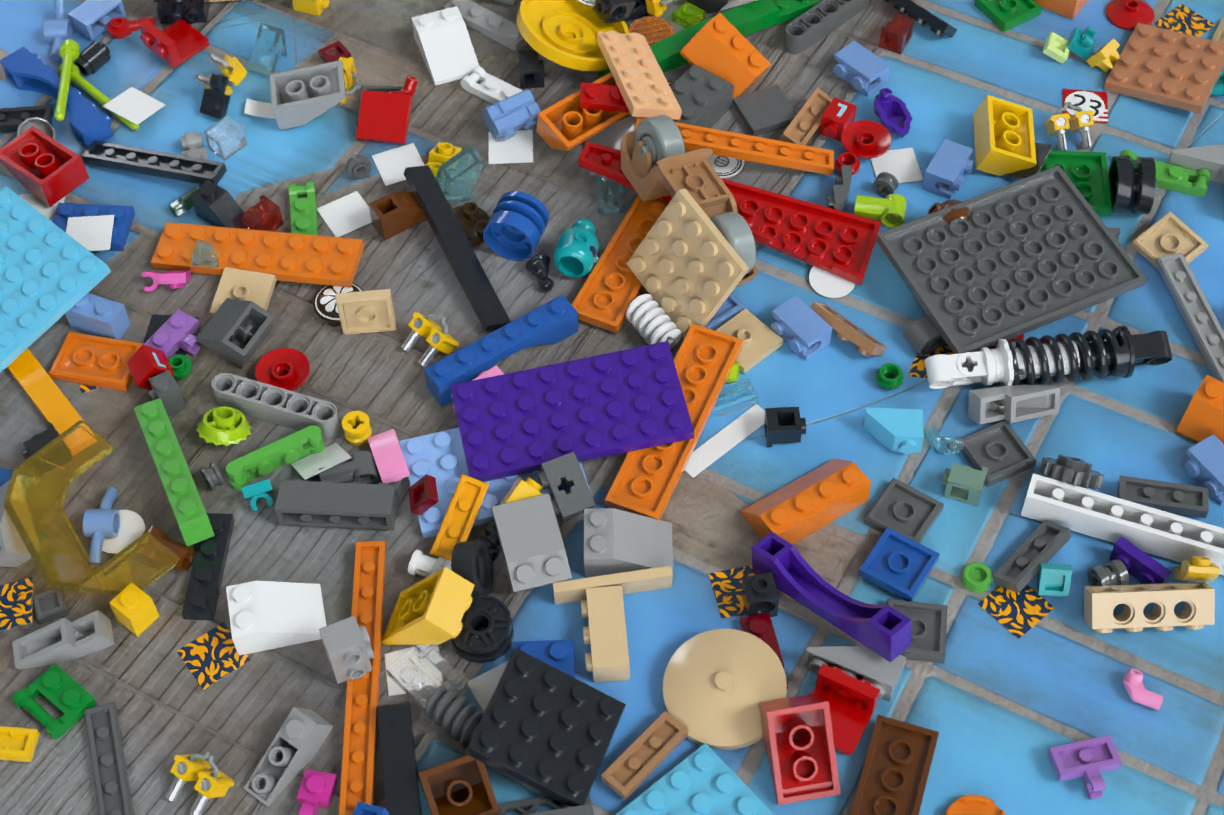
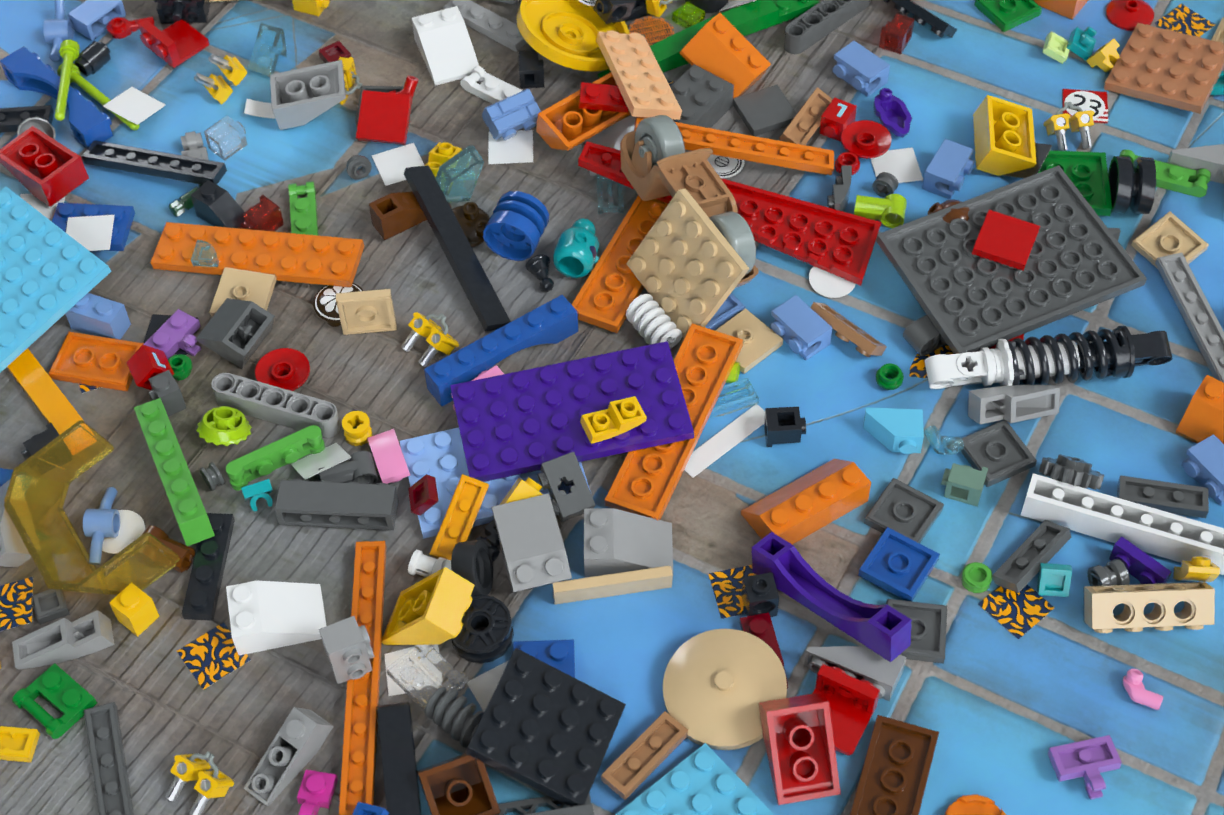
dark pink plate [142,270,192,292] -> none
black plate [199,74,230,119] -> none
white sticker [317,191,372,237] -> none
tan brick [581,585,630,683] -> none
none -> yellow slope [580,396,647,444]
none -> red tile [972,210,1040,271]

